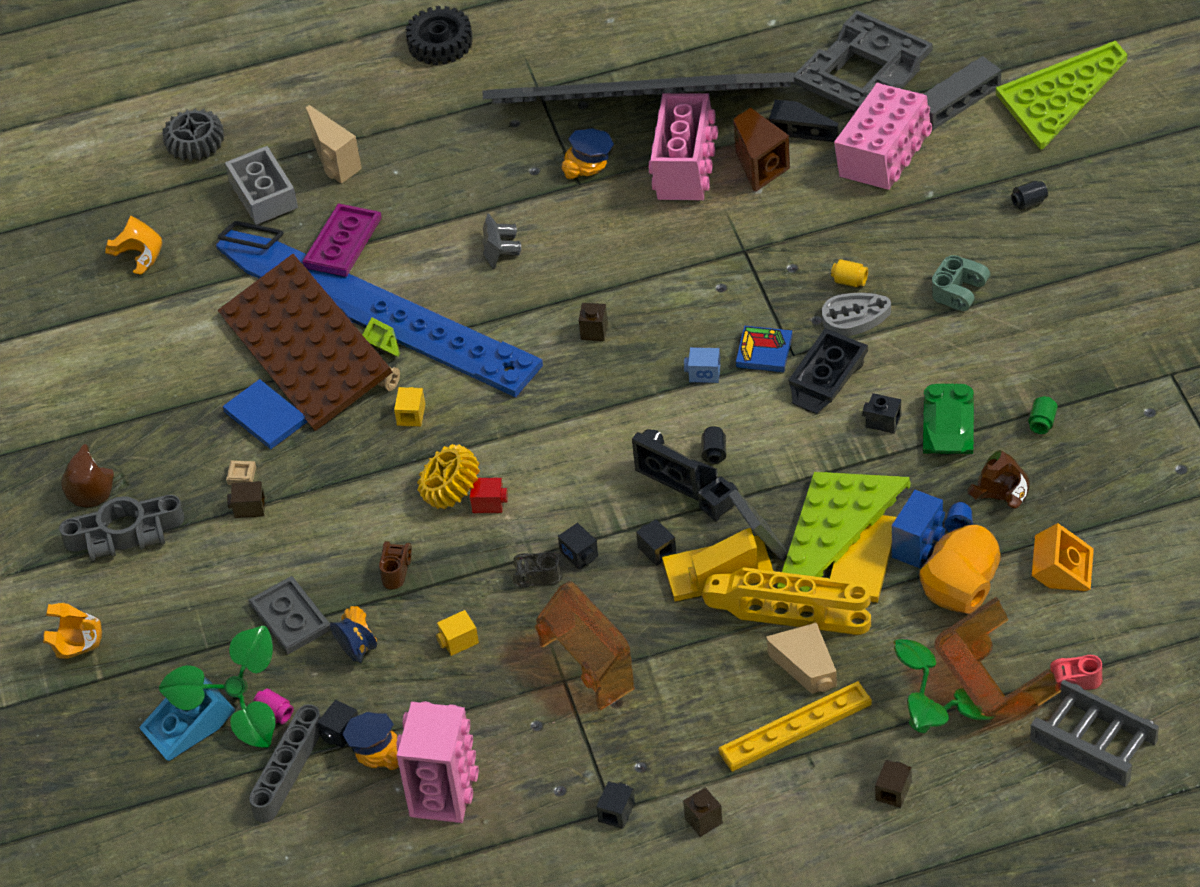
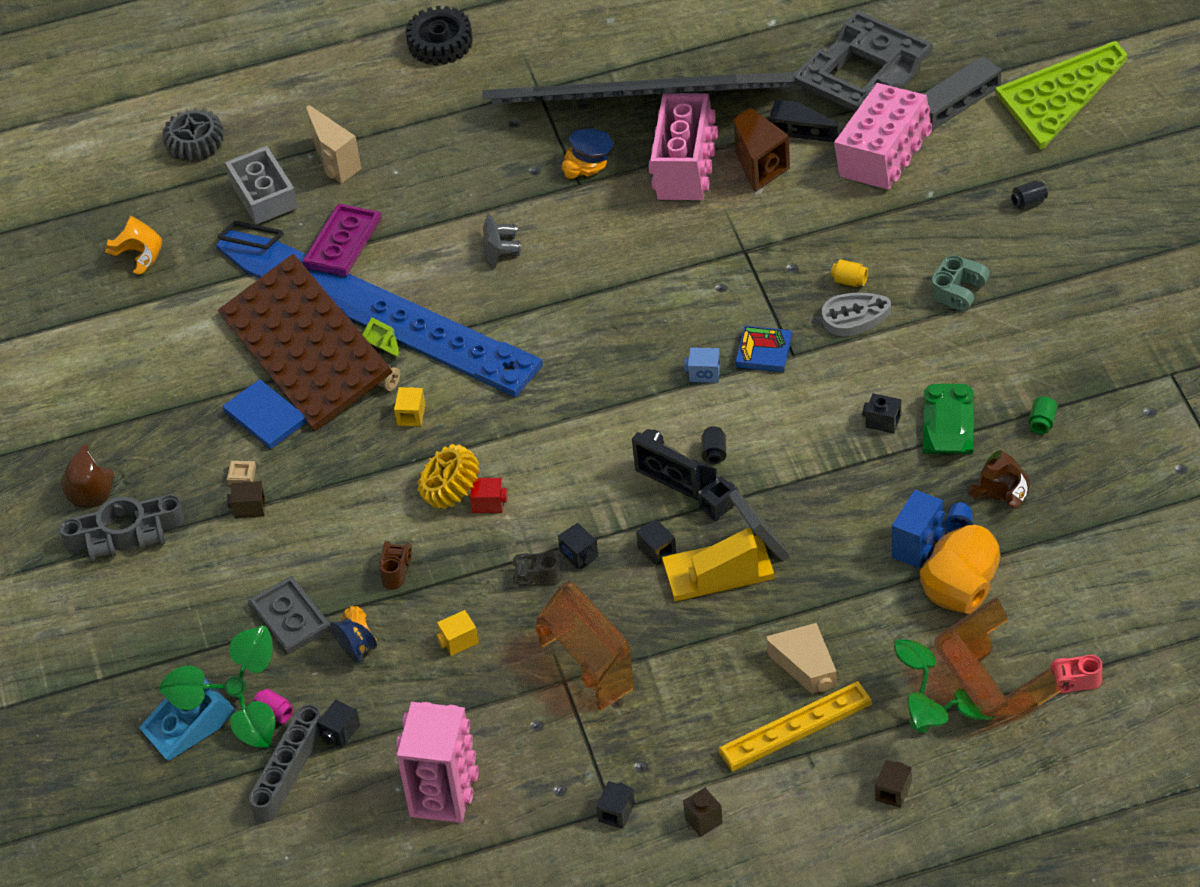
light orange piece [43,603,102,659] -> none
dark blue piece [342,712,399,770] -> none
dark brown brick [578,303,608,341] -> none
yellow piece [702,567,871,635] -> none
lime wing [777,472,911,592] -> none
black slope [788,328,868,414] -> none
yellow tile [830,515,897,603] -> none
dark grey fence [1030,680,1159,787] -> none
light orange slope [1032,523,1094,591] -> none

